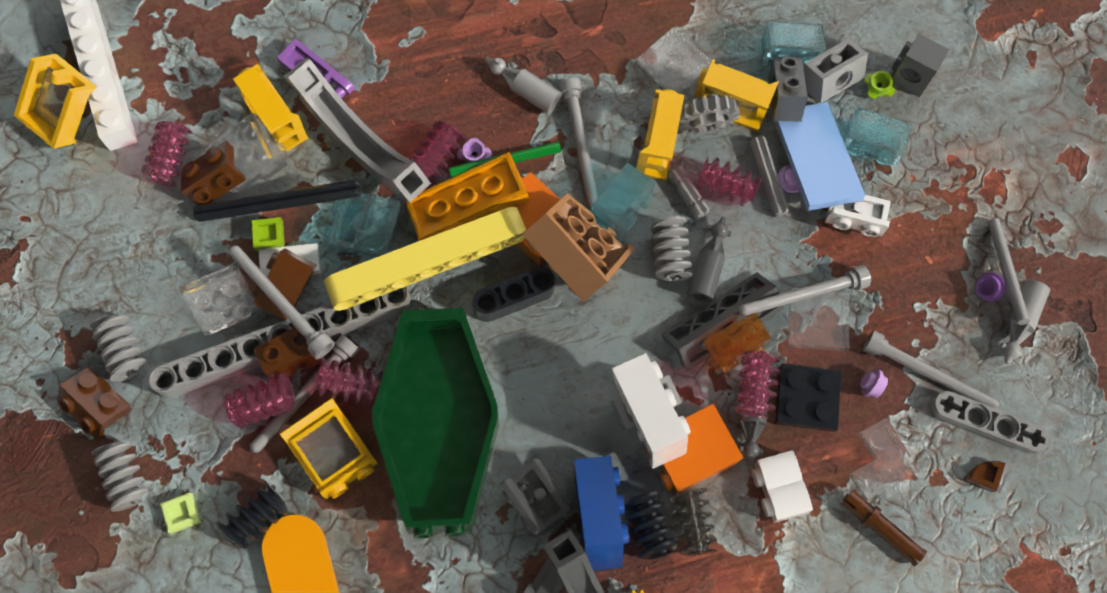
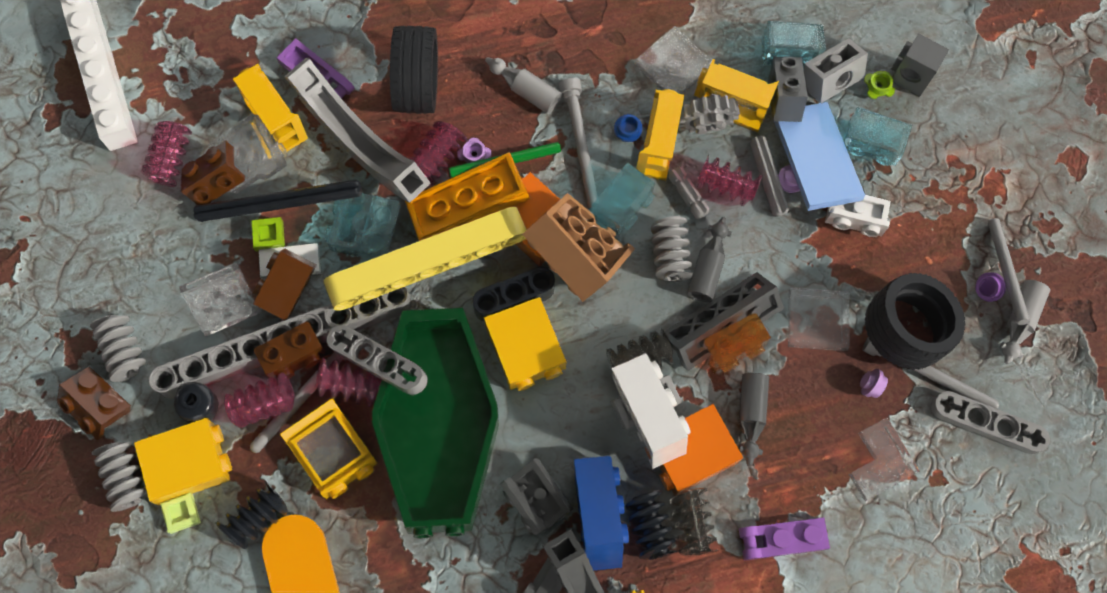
yellow window [14,54,97,149] -> none
light grey piece [229,245,335,359] -> none
clear pink piece [735,351,781,419] -> none
light grey piece [739,265,871,316] -> none
white brick [752,450,813,523] -> none
black plate [775,364,841,432] -> none
reddish brown pin [840,489,927,566] -> none
reddish brown tile [964,461,1006,493] -> none
none -> yellow brick [134,418,232,505]
none -> black head [173,383,219,423]
none -> light grey beam [327,325,427,395]
none -> black tyre [390,25,438,114]
none -> yellow brick [484,297,567,391]
none -> clear smoke piece [606,328,674,369]
none -> blue plate [614,114,643,142]
none -> medium lavender plate [738,517,830,560]
none -> black tyre [865,273,965,370]

